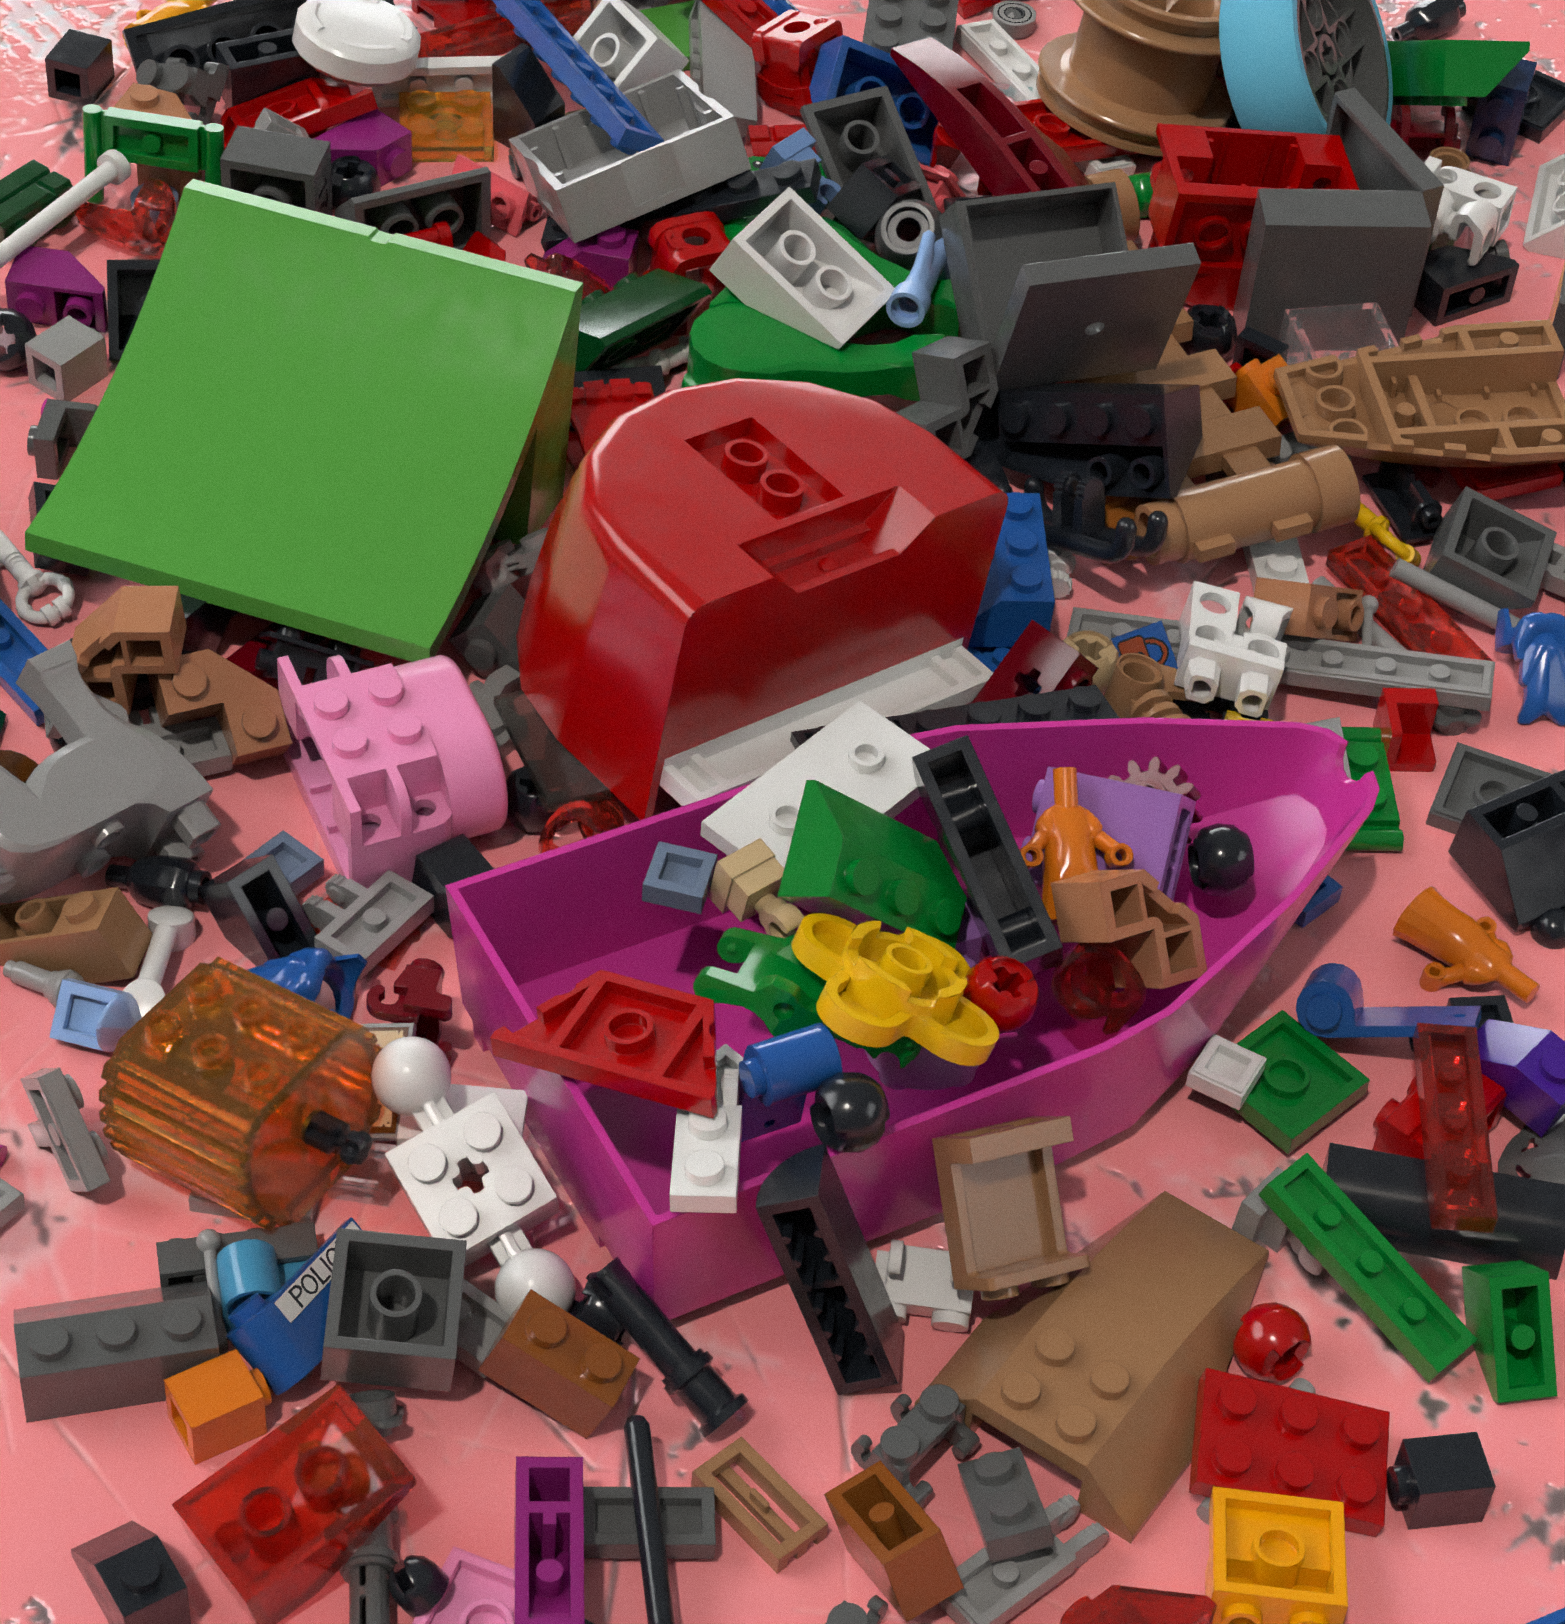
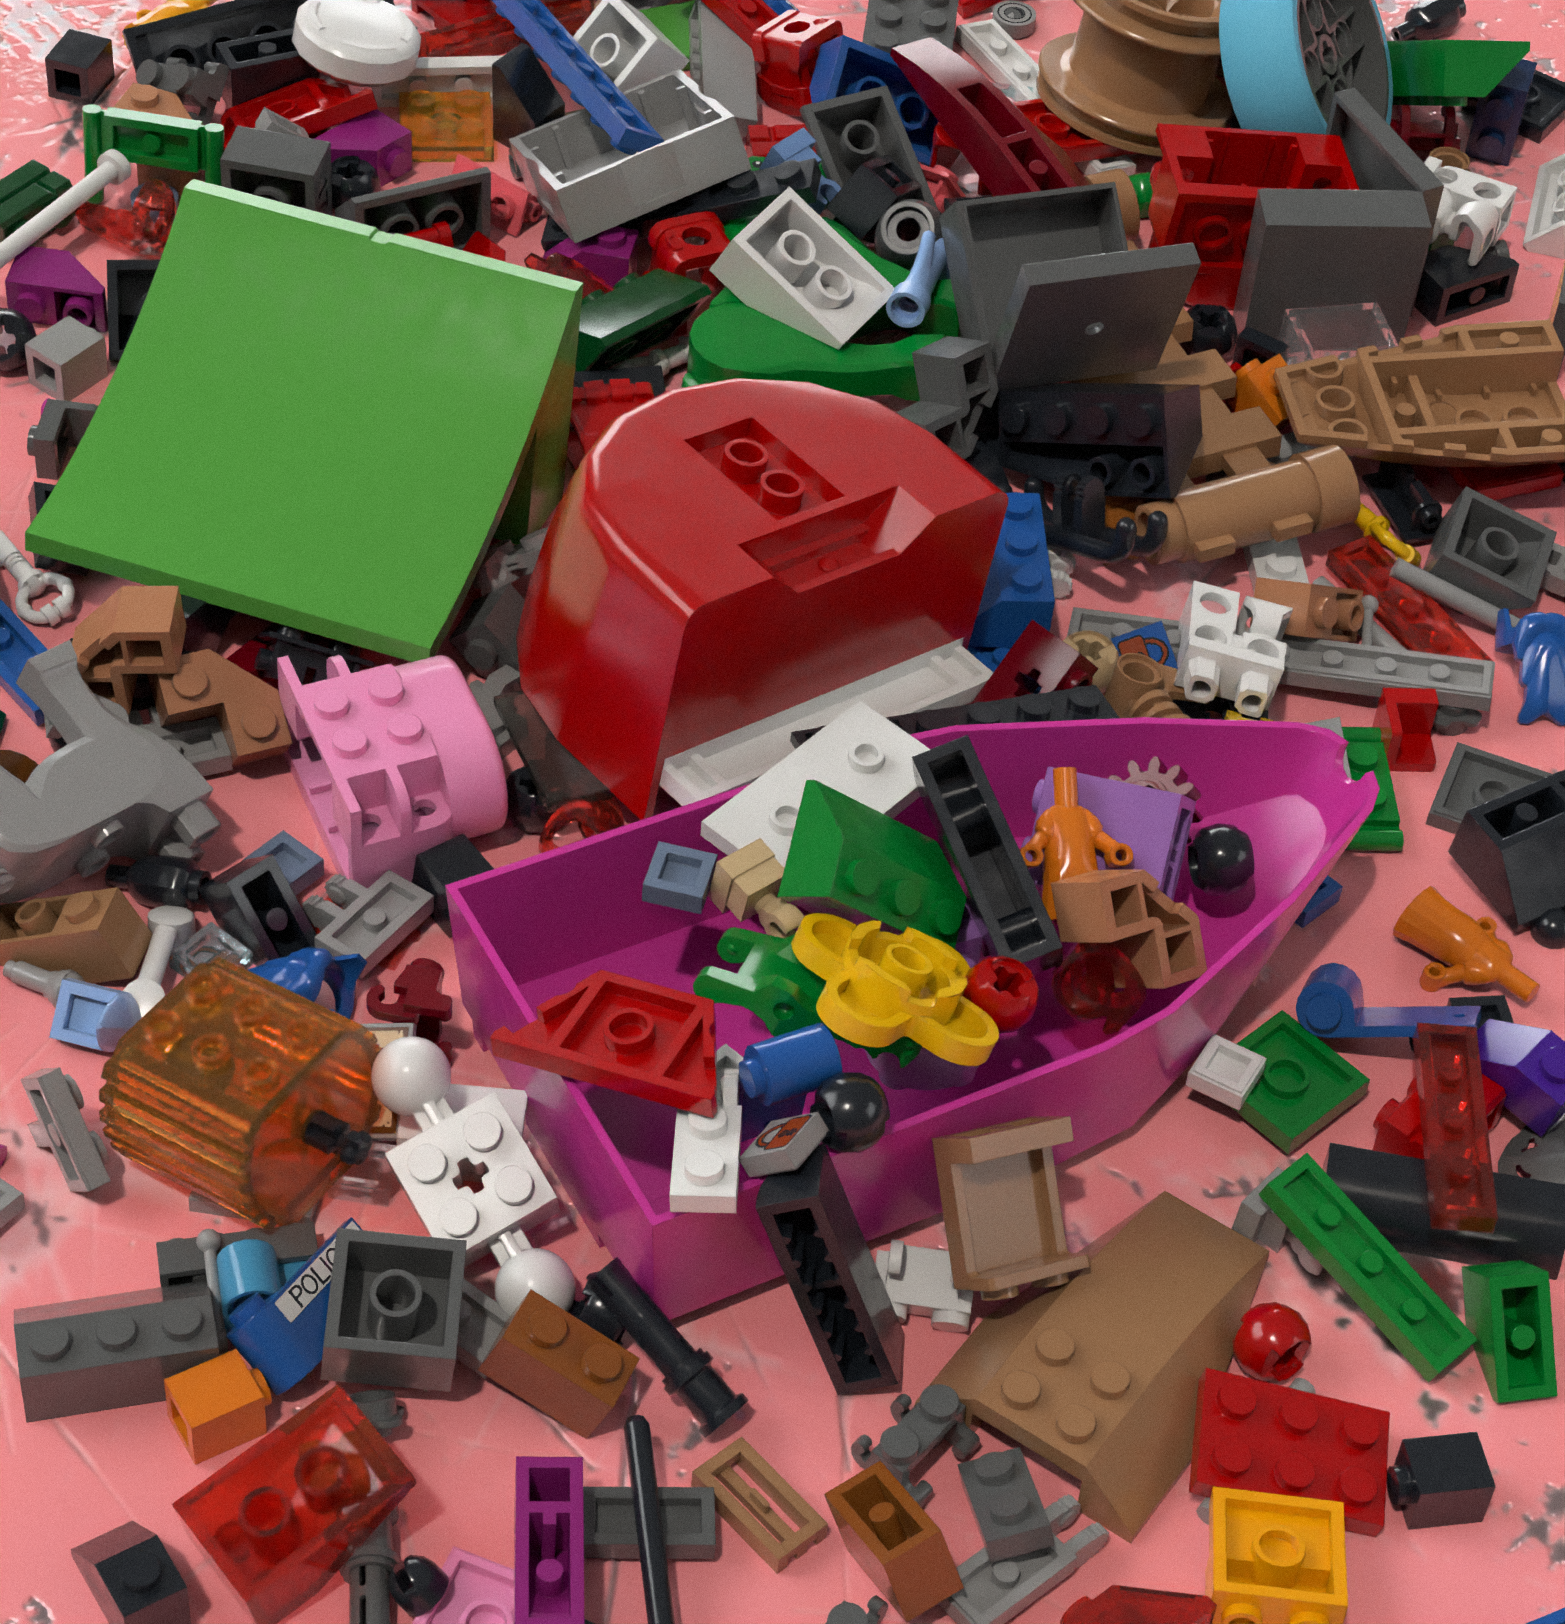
none -> clear light blue tile [169,922,253,997]
none -> light grey tile [739,1112,829,1177]

